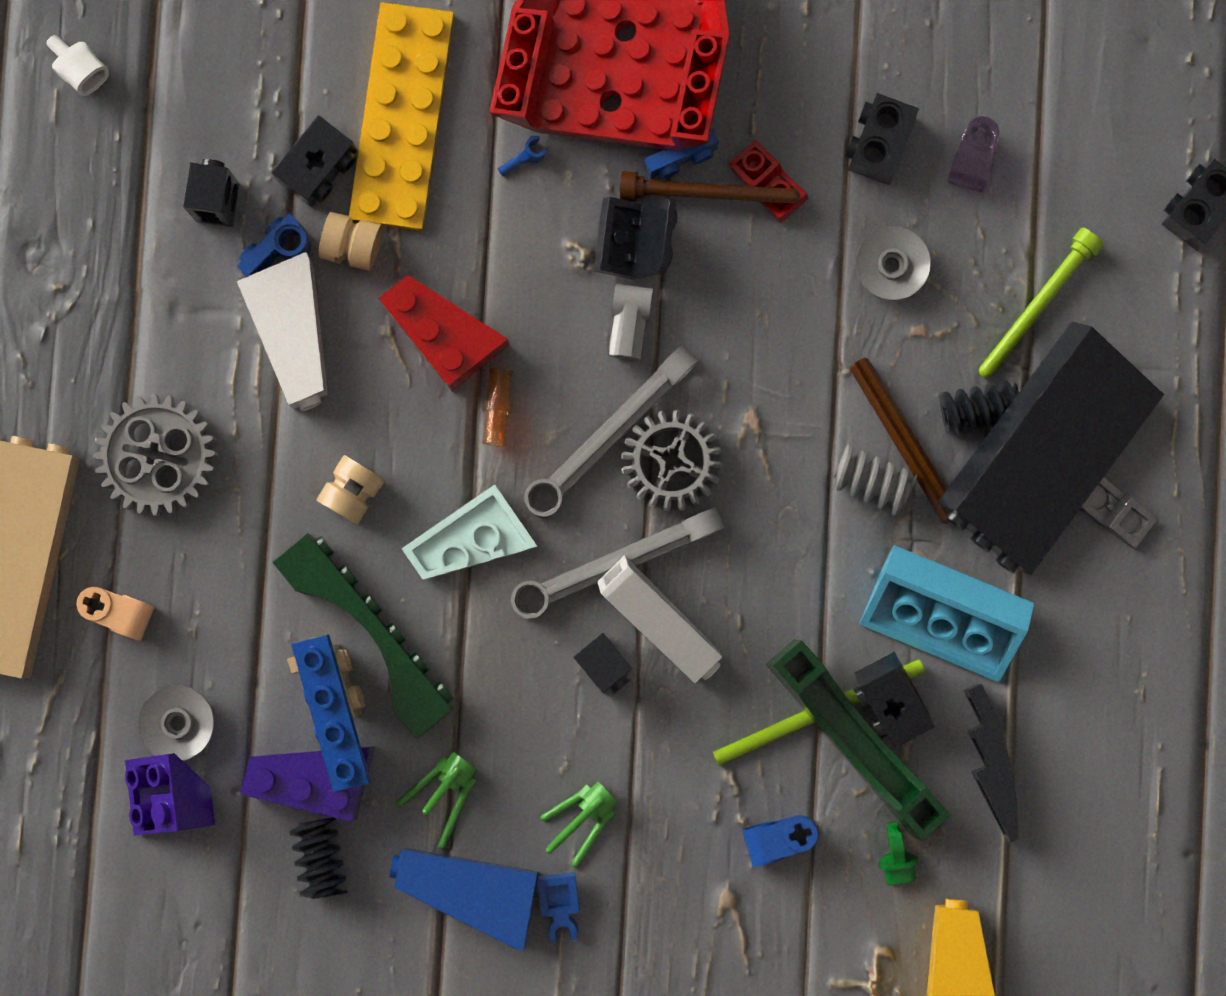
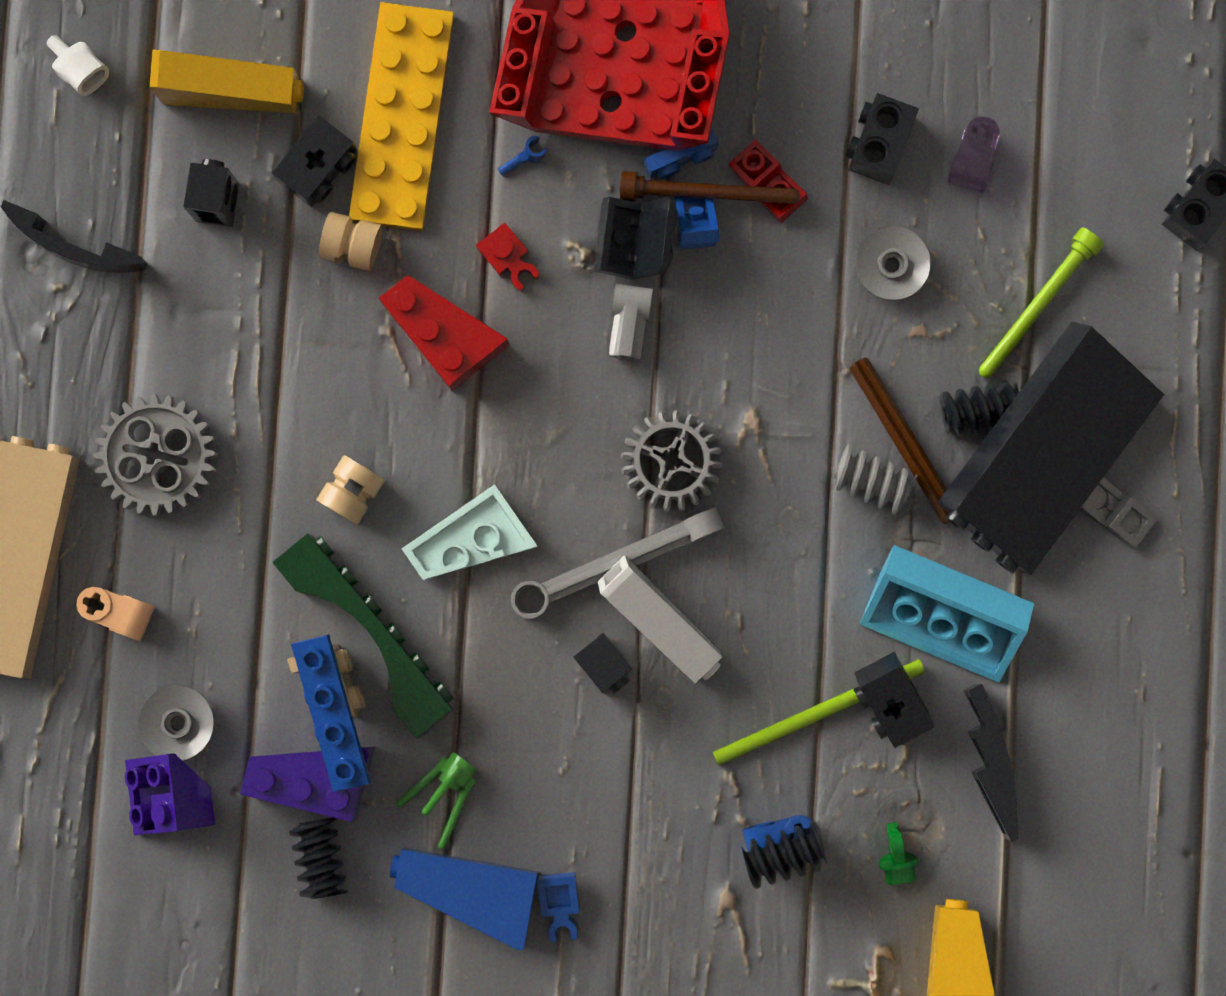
blue plate [237,213,311,277] -> none
white slope [237,252,328,411] -> none
clear orange pin [482,368,513,447] -> none
light grey piece [525,345,698,518] -> none
bright green plant [540,781,619,868] -> none
dark green arch [766,639,951,841] -> none
none -> black slope [0,200,148,273]
none -> yellow slope [150,50,304,113]
none -> red plate [476,222,539,292]
none -> blue slope [674,197,719,249]
none -> black piece [741,821,828,889]

